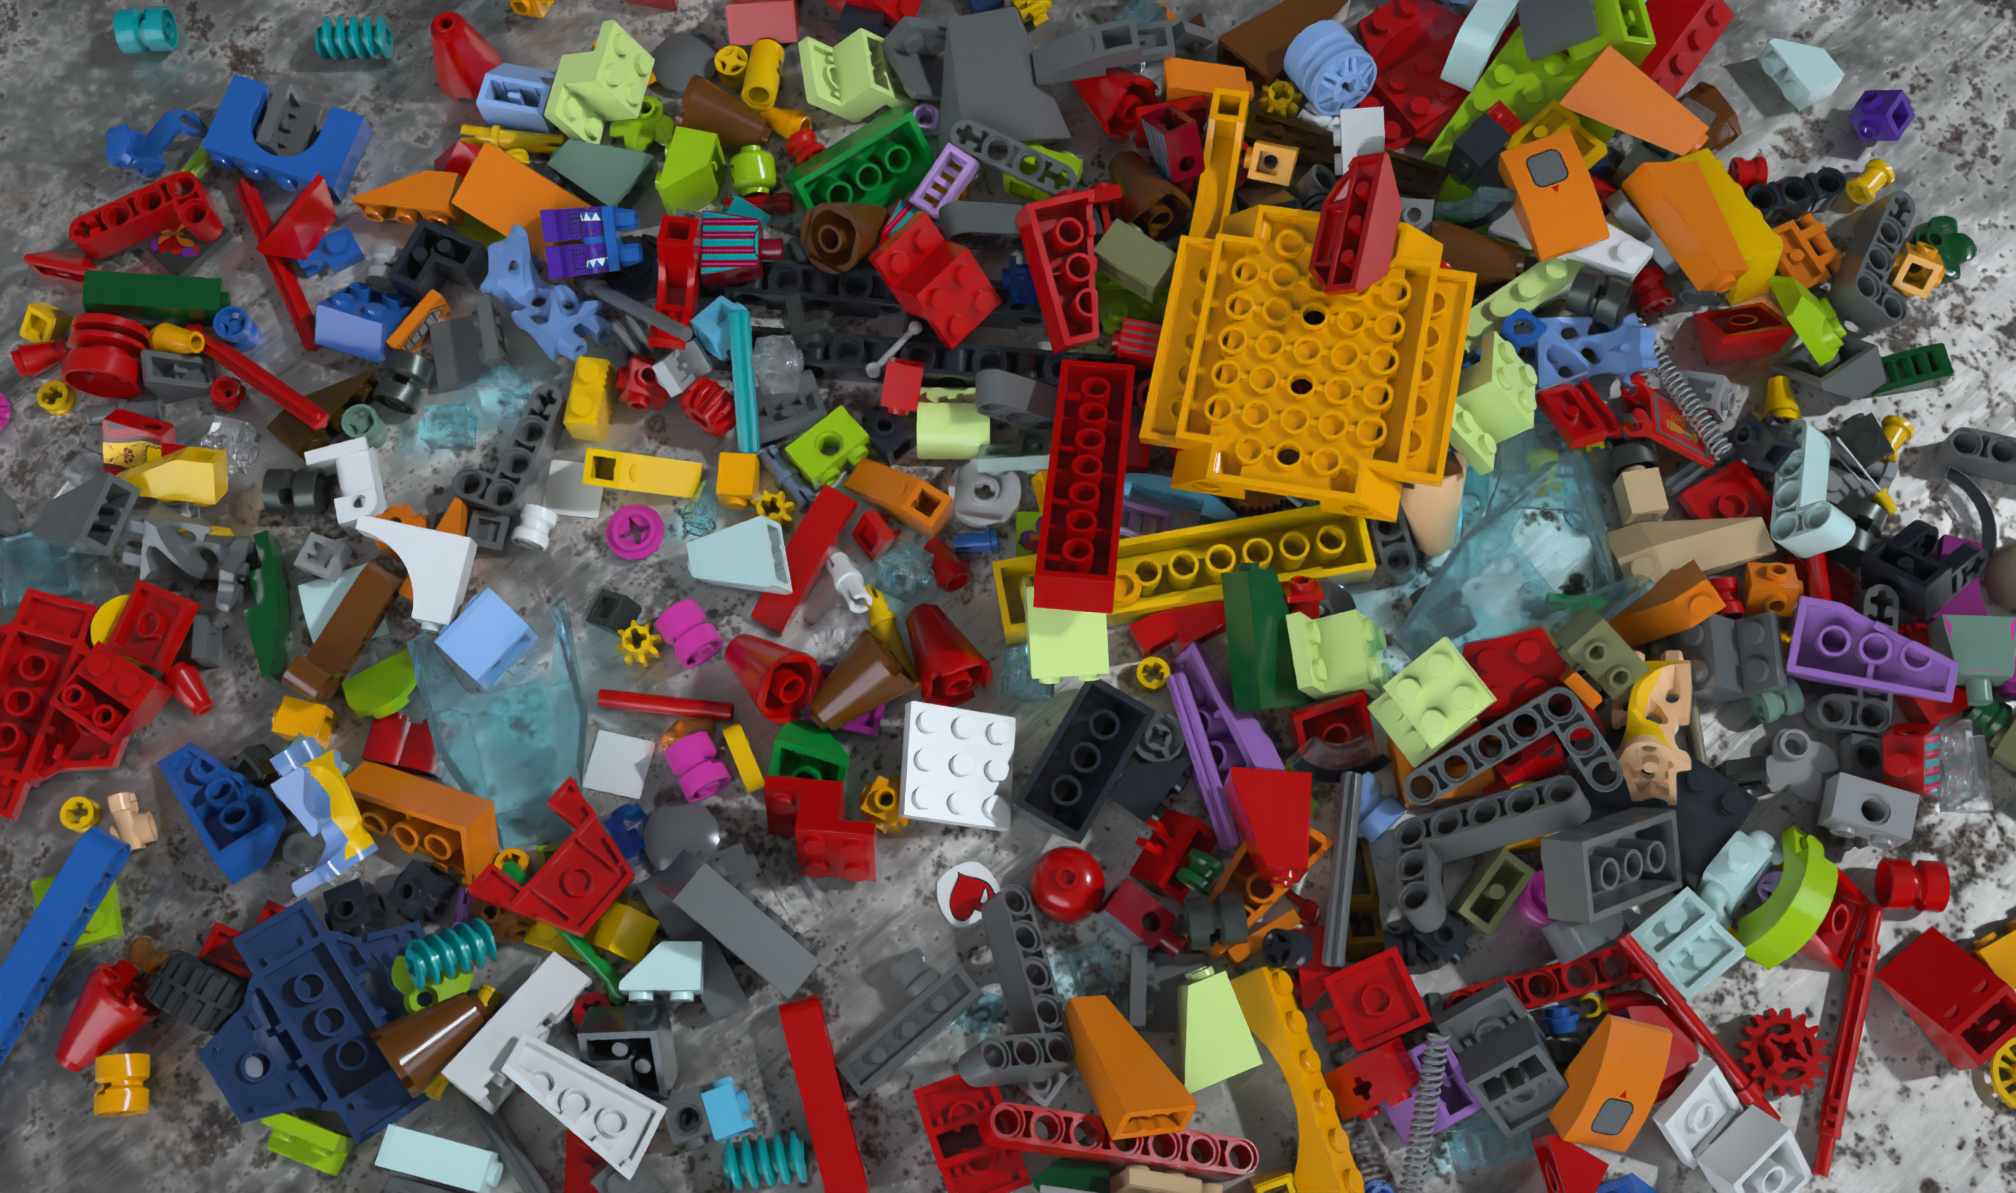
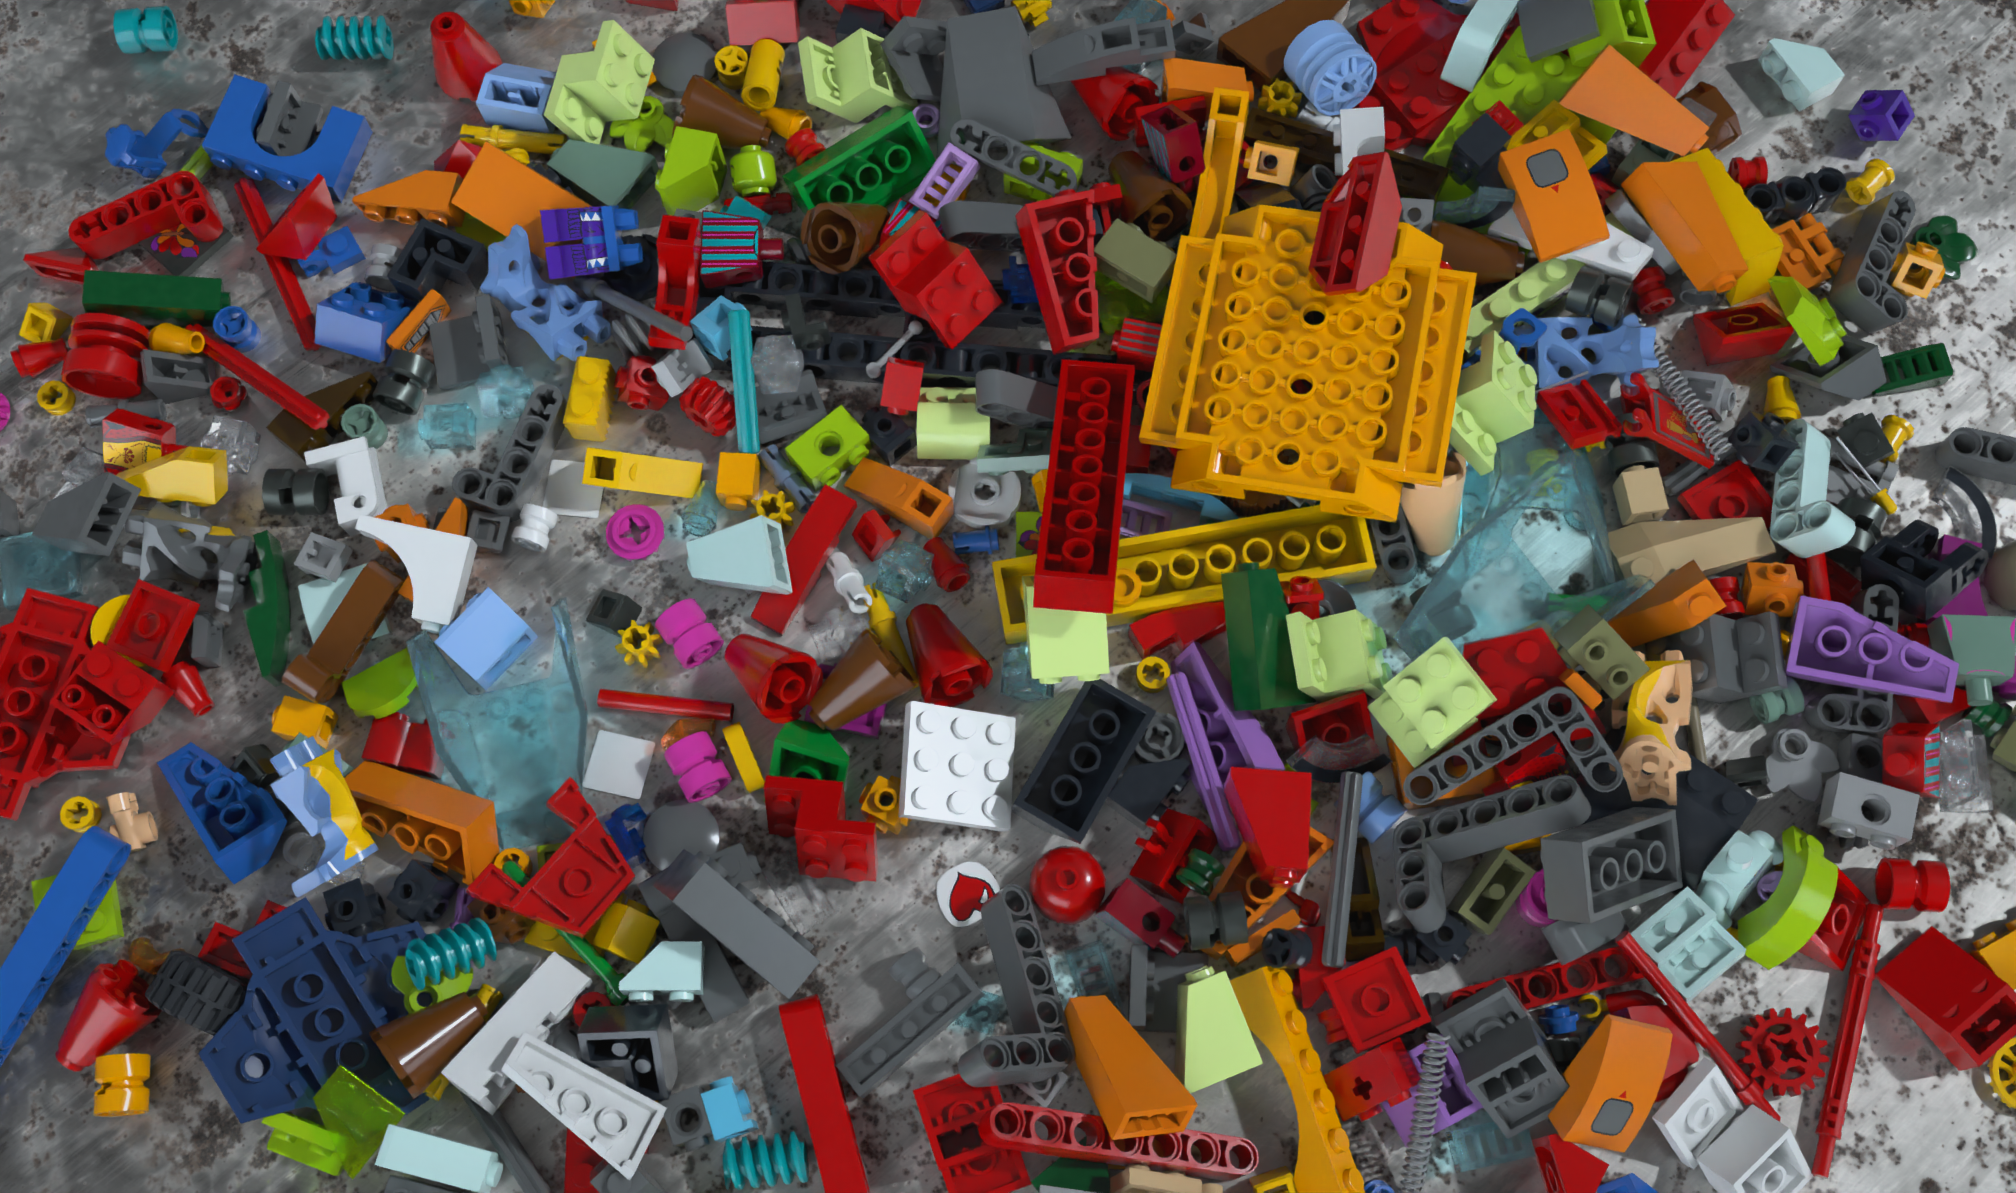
none -> clear neon green wing [313,1065,405,1180]

